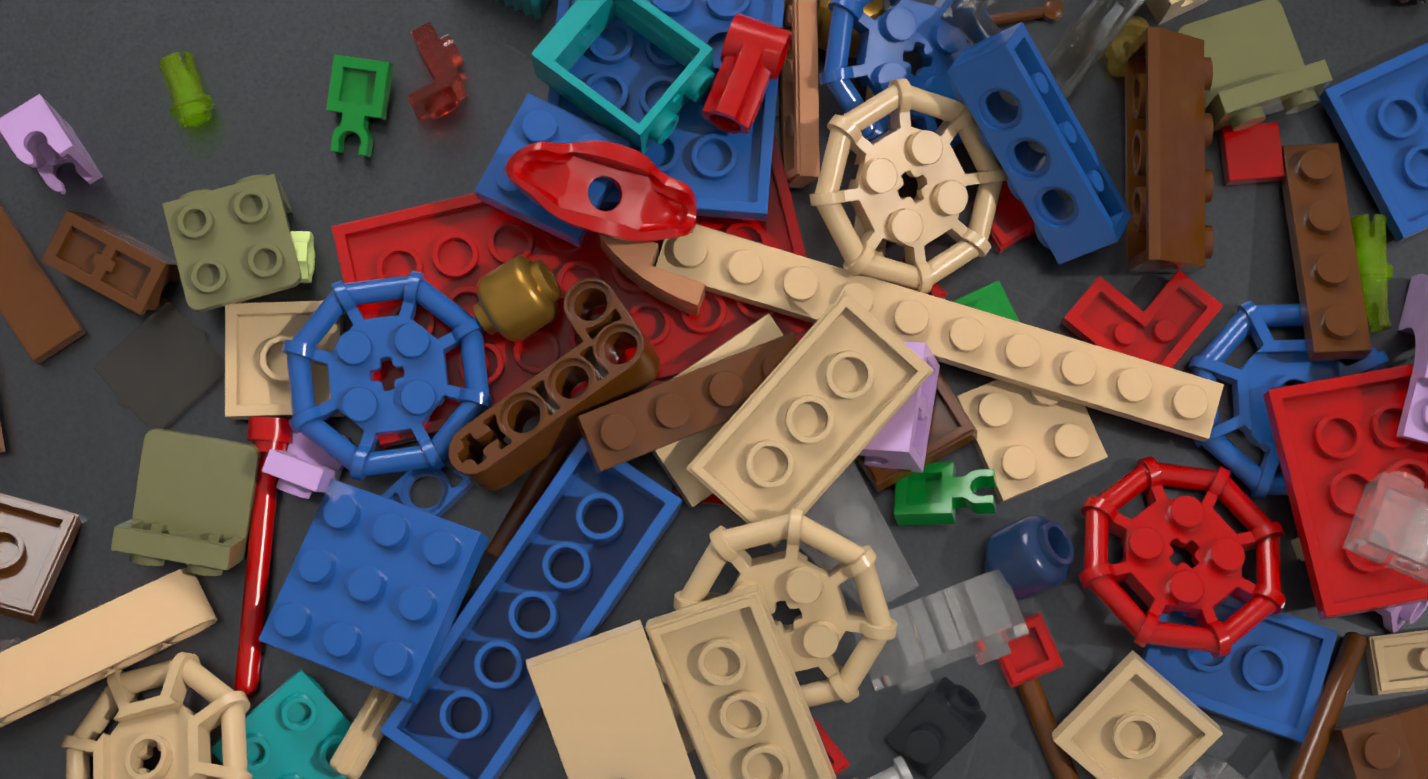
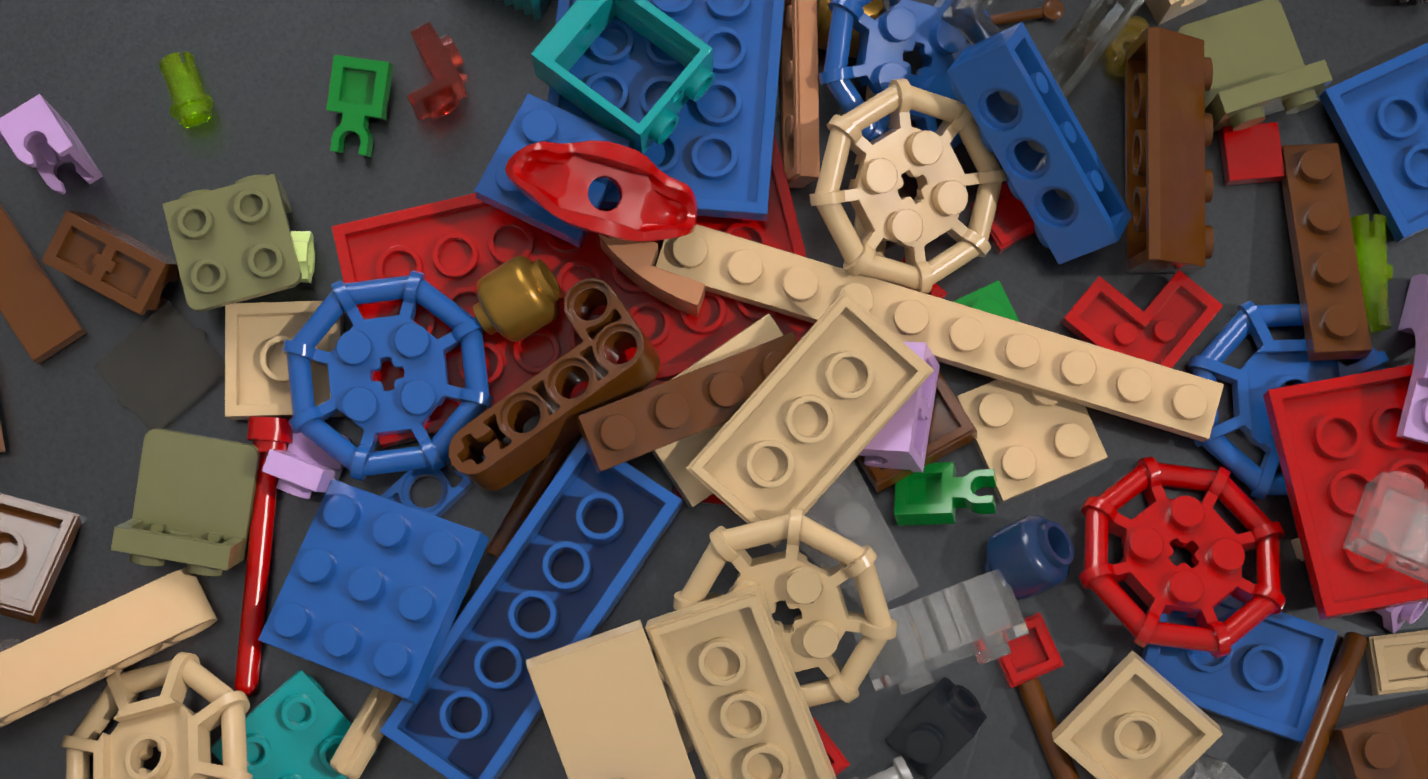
red piece [702,13,792,135] -> none

